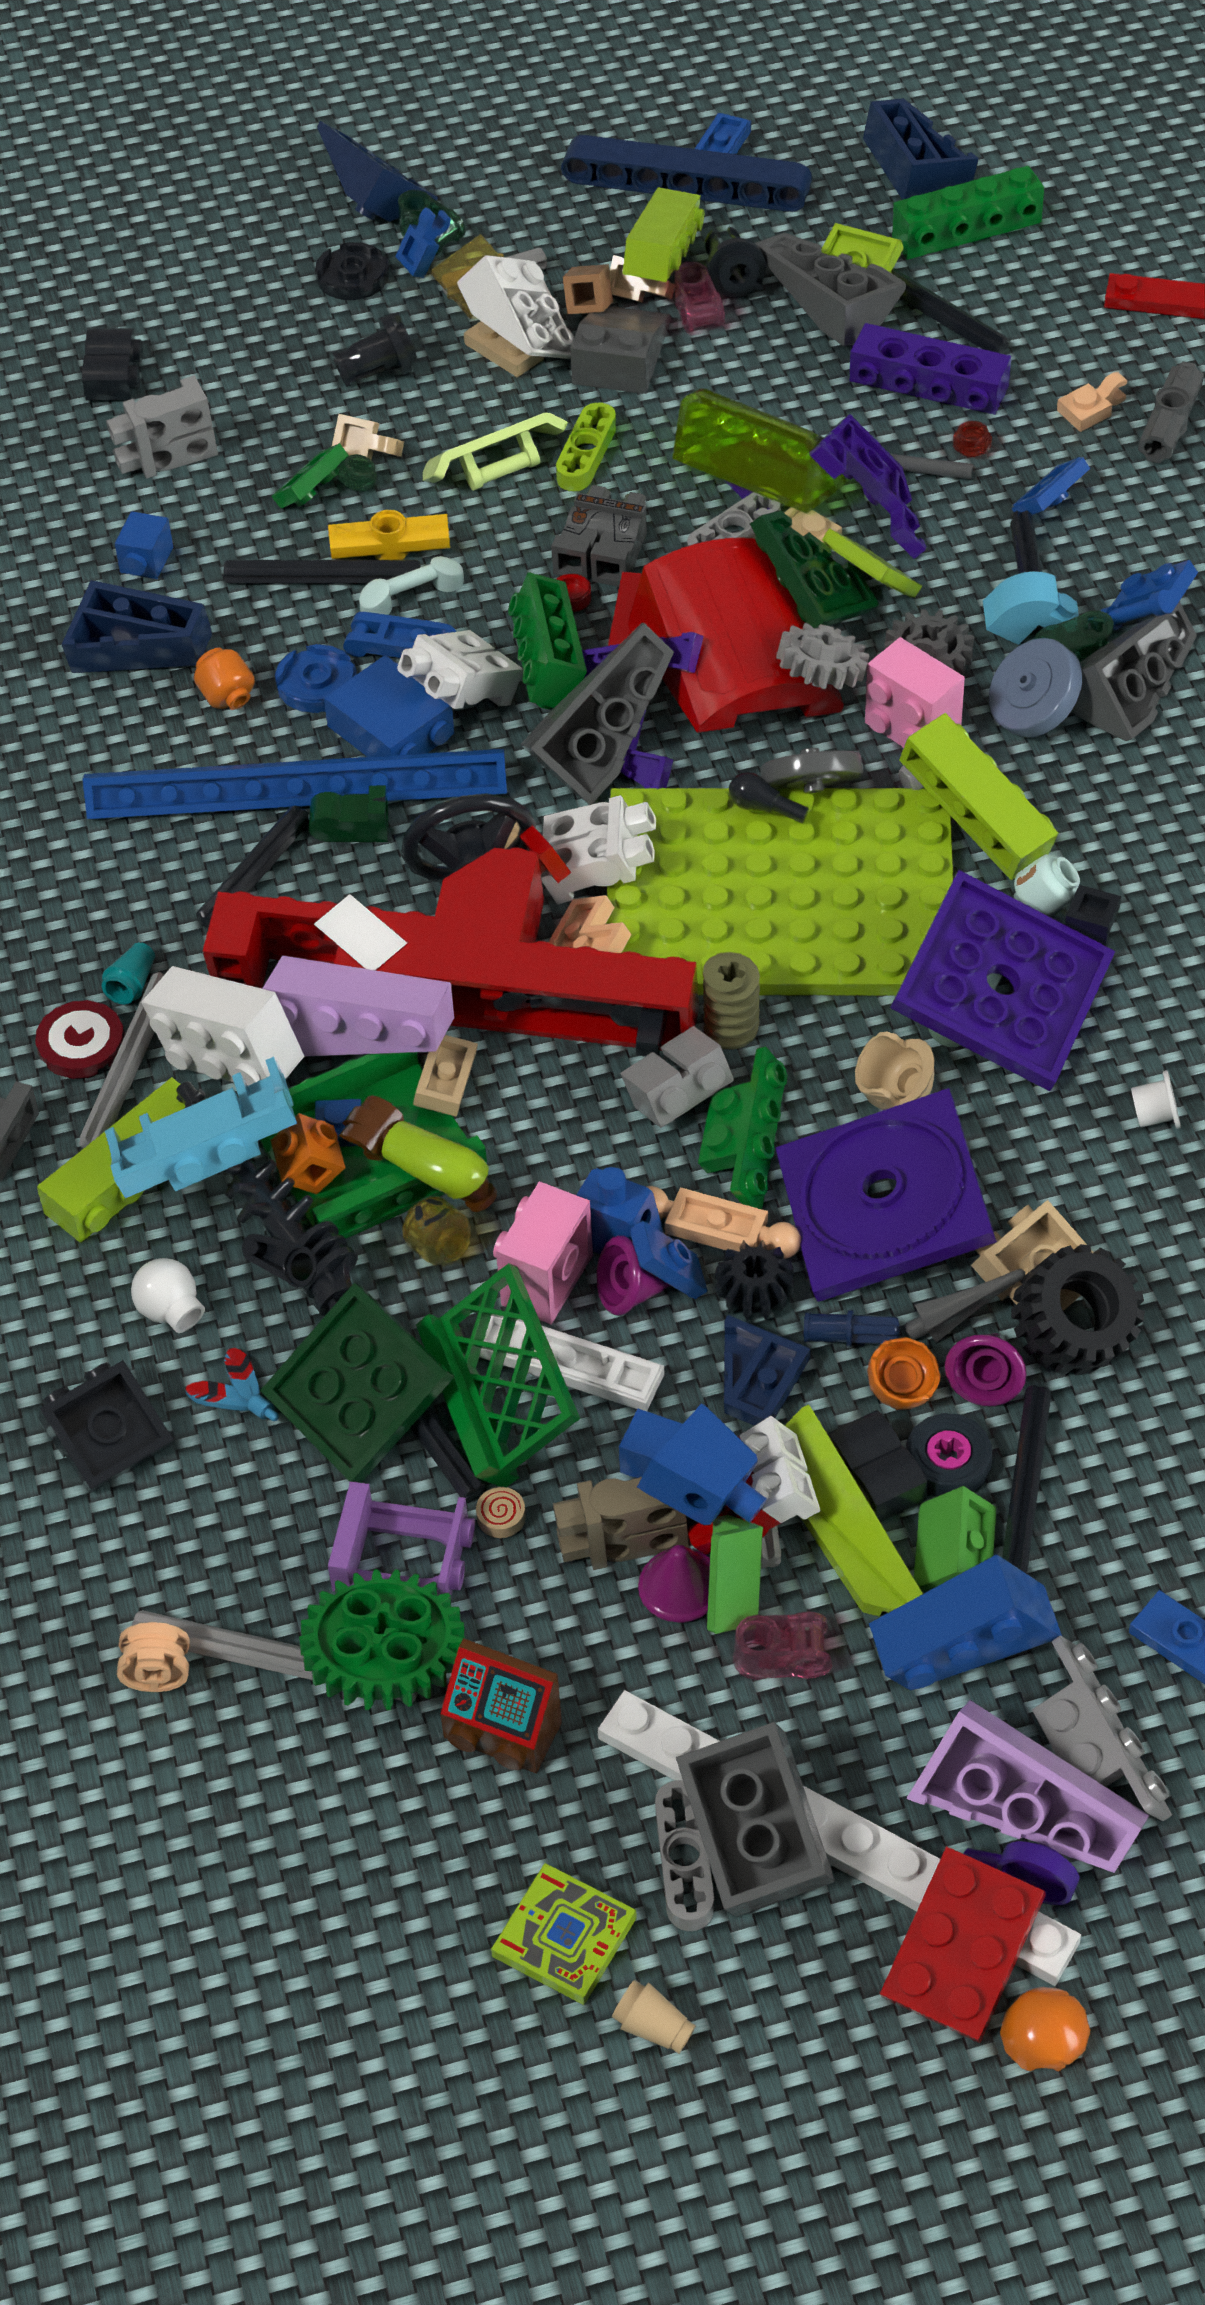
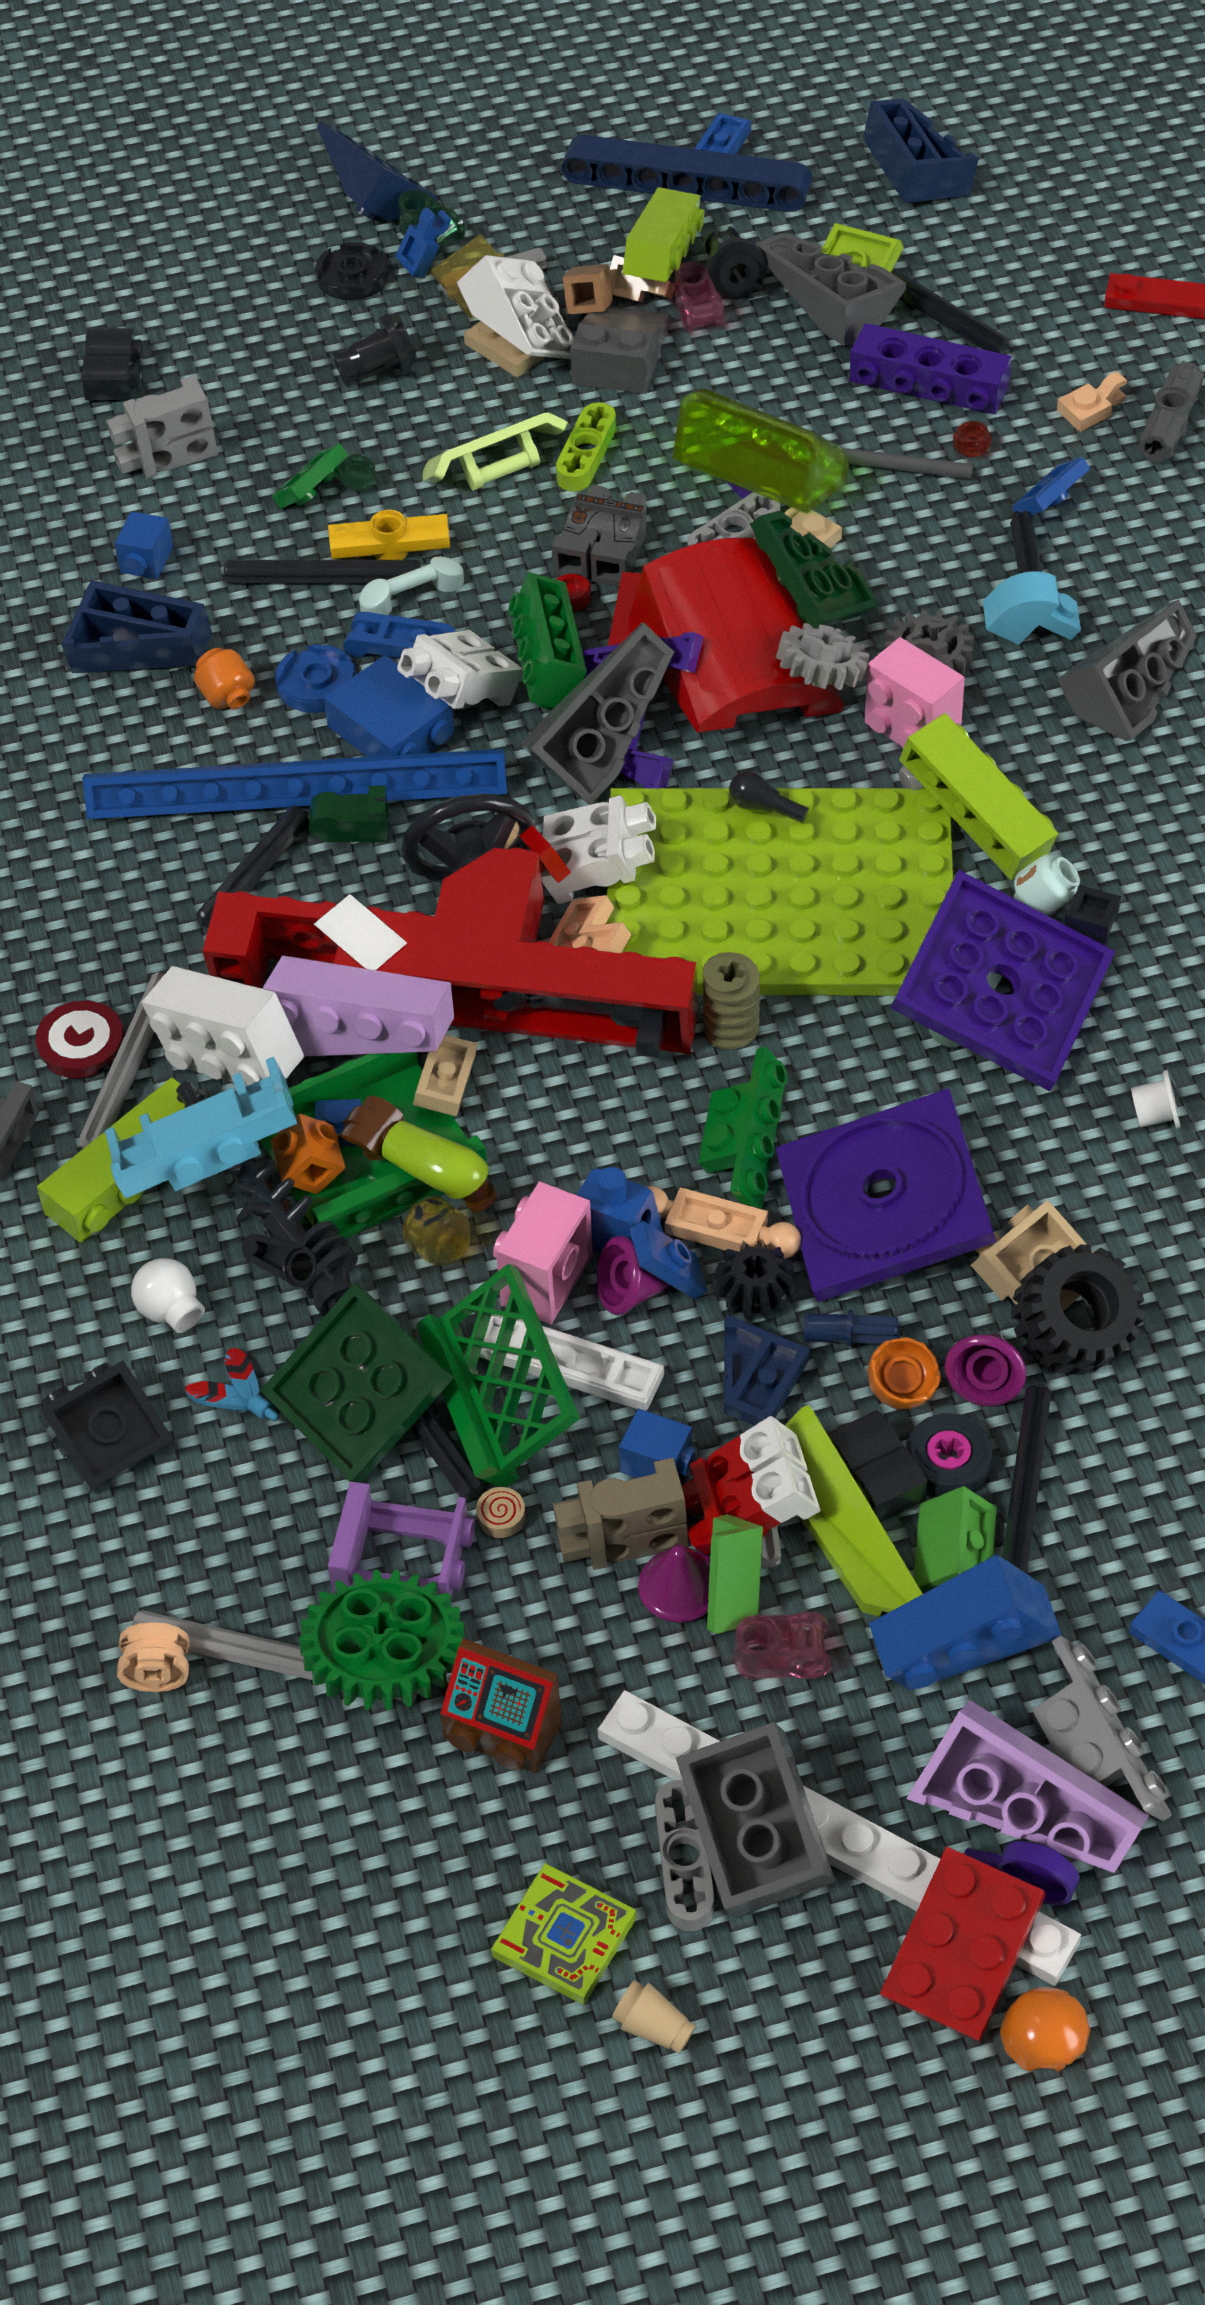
teal cone [101,942,155,1005] -> none
tan plate [332,414,404,462] -> none
light grey piece [620,1026,734,1128] -> none
blue torso [637,1403,767,1525] -> none
dark grey wheel [760,748,864,794] -> none
dark purple wing [810,414,926,559] -> none
lime tile [822,528,922,598] -> none
tan helmet [855,1031,934,1110] -> none
green brick [892,165,1044,260] -> none
dark grey piece [904,1269,1026,1343] -> none
sand blue wheel [989,638,1082,737] -> none
clear green piece [1034,610,1114,662] -> none
blue plate [1097,560,1198,633] -> none

